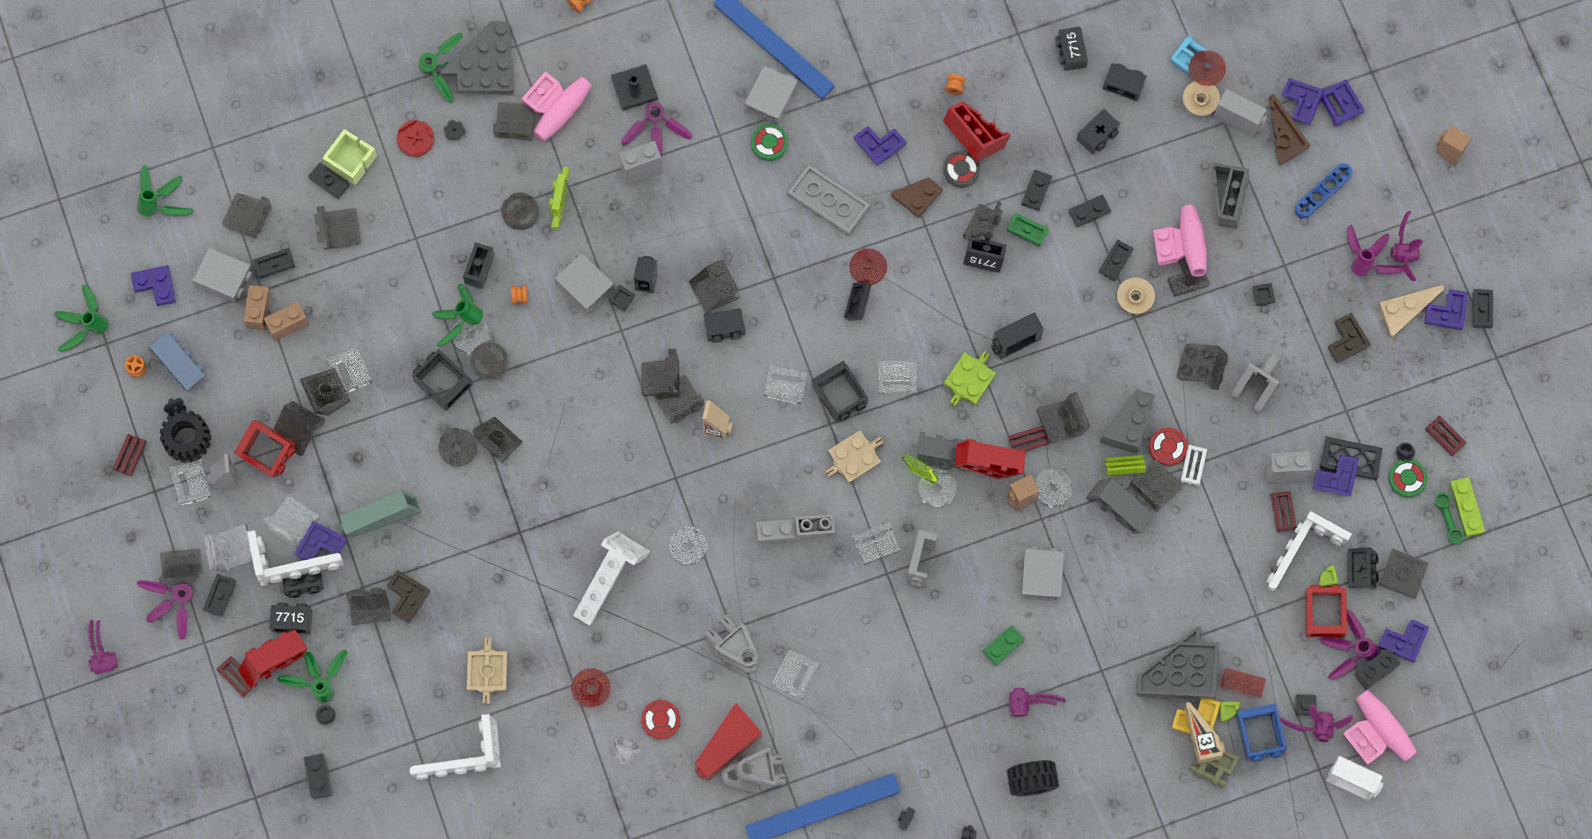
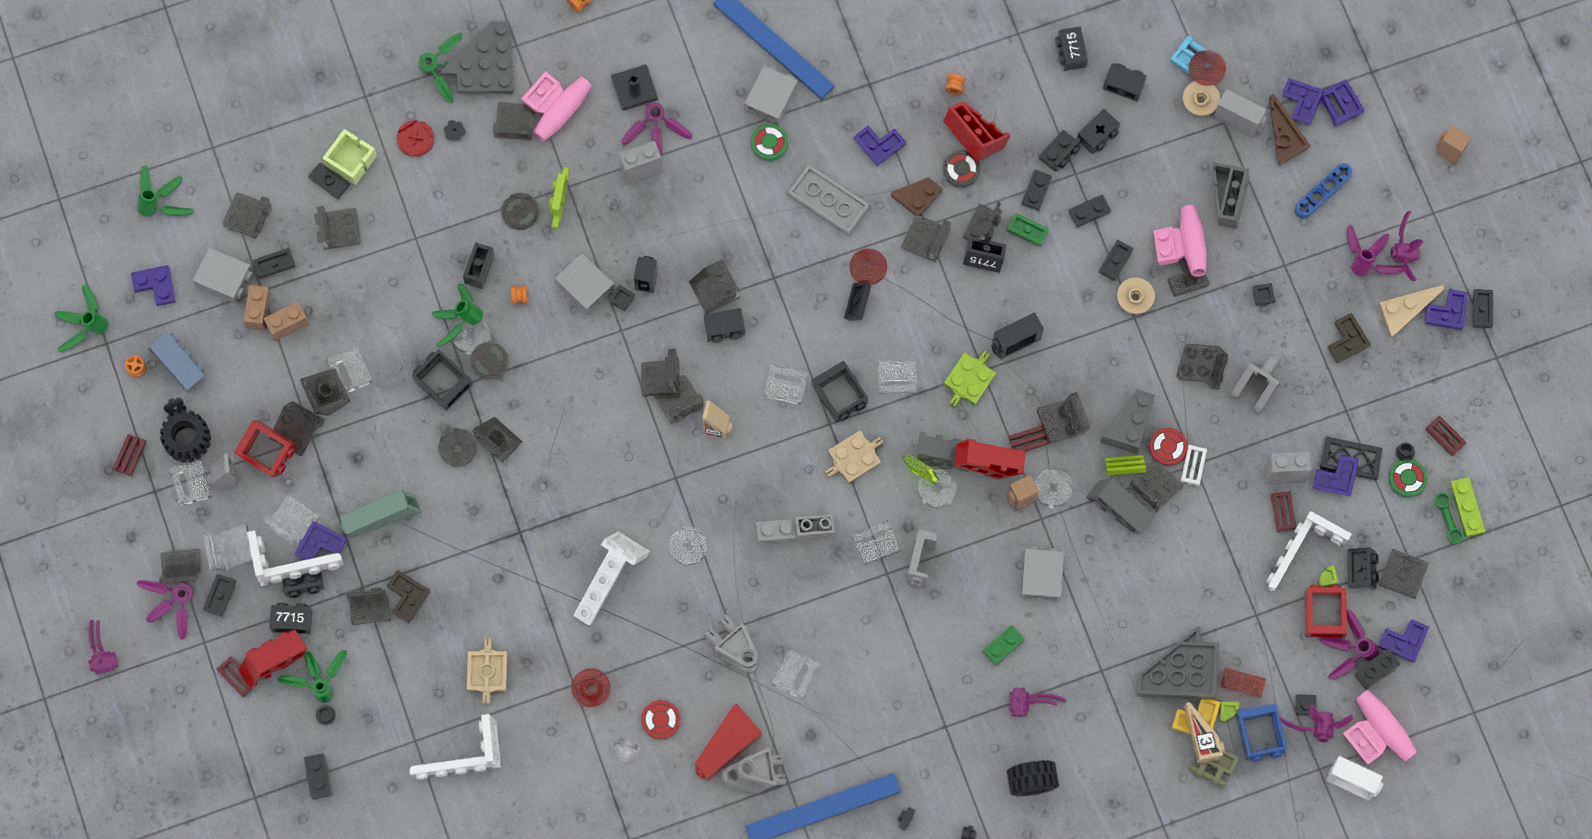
none -> clear smoke bracket [901,215,951,262]
none -> black bracket [1039,130,1081,172]

